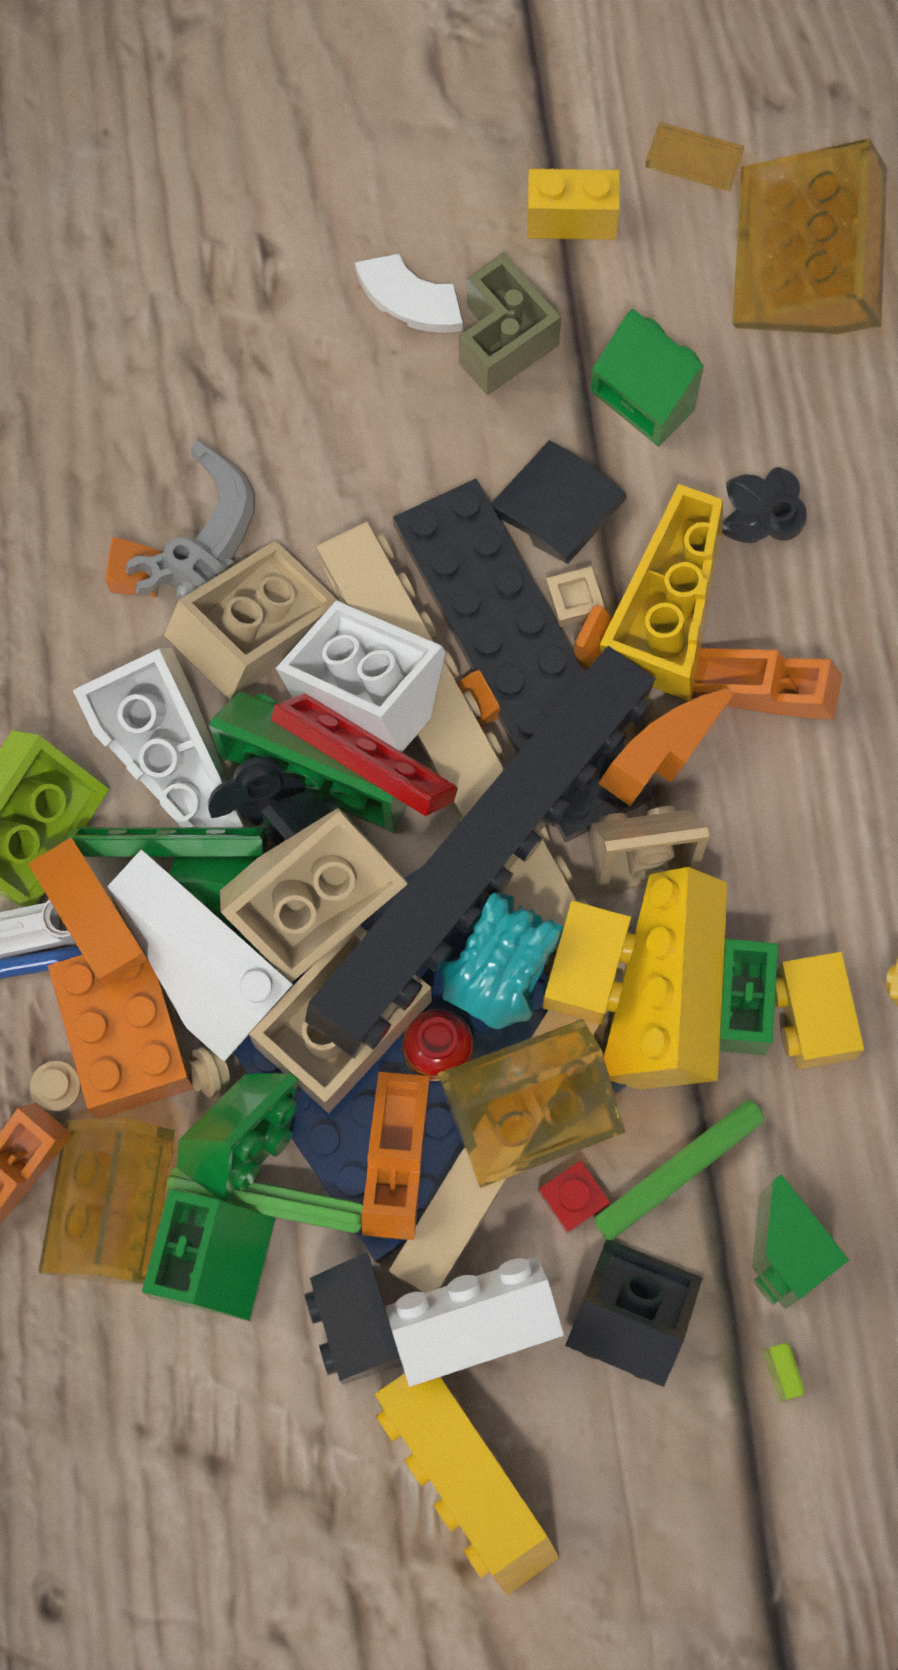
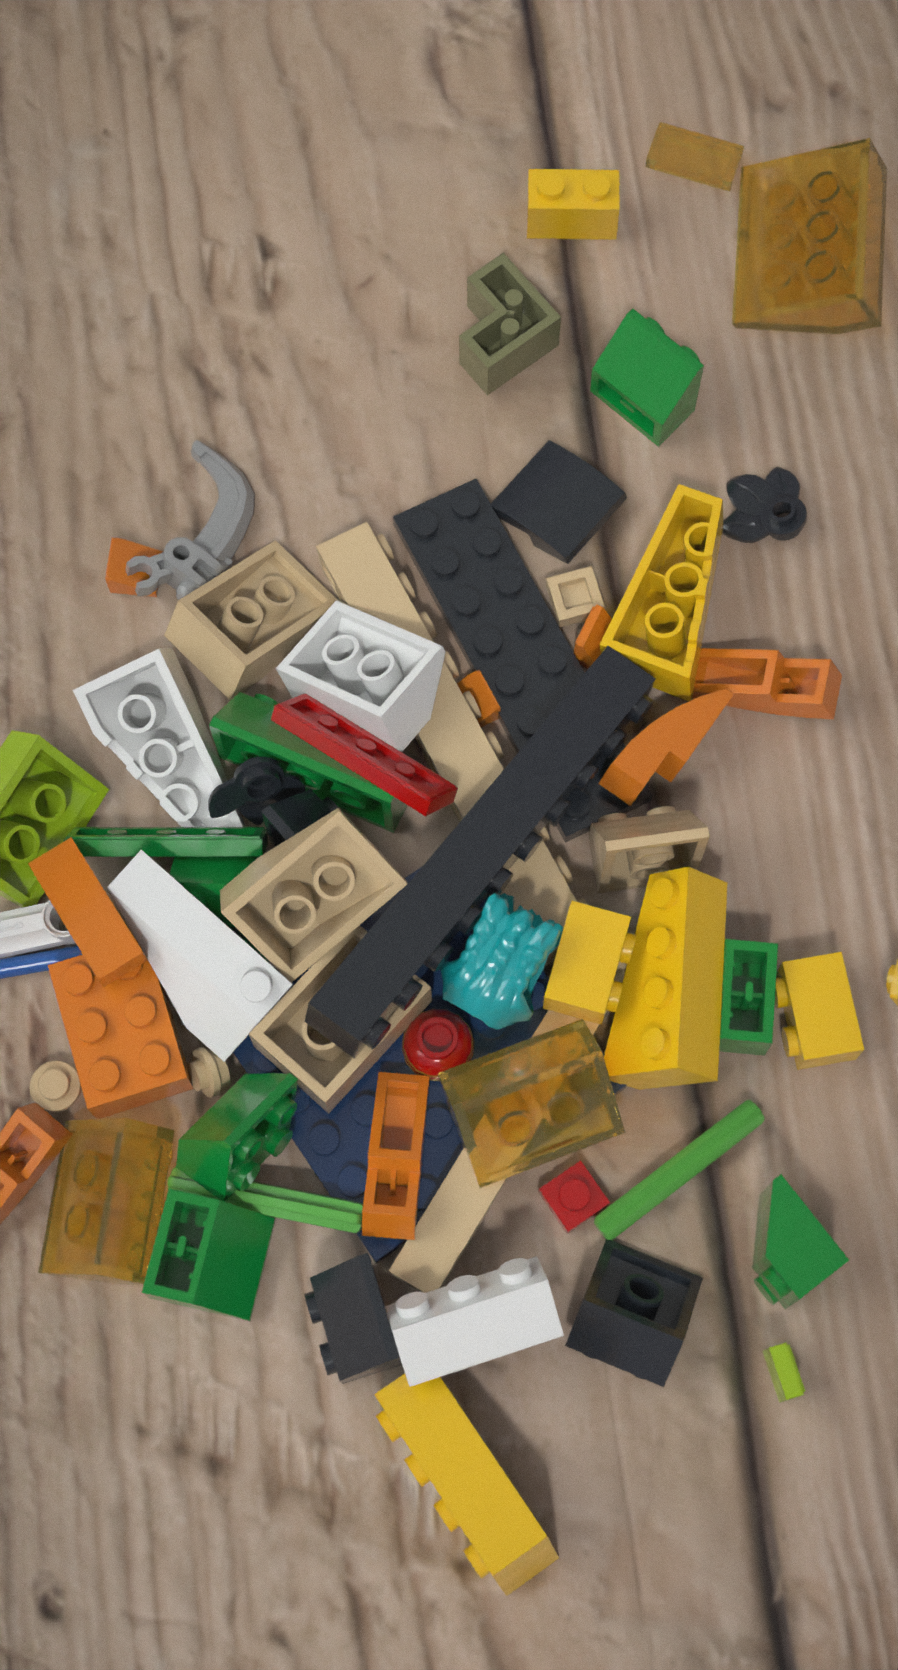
white tile [355,254,463,333] -> none

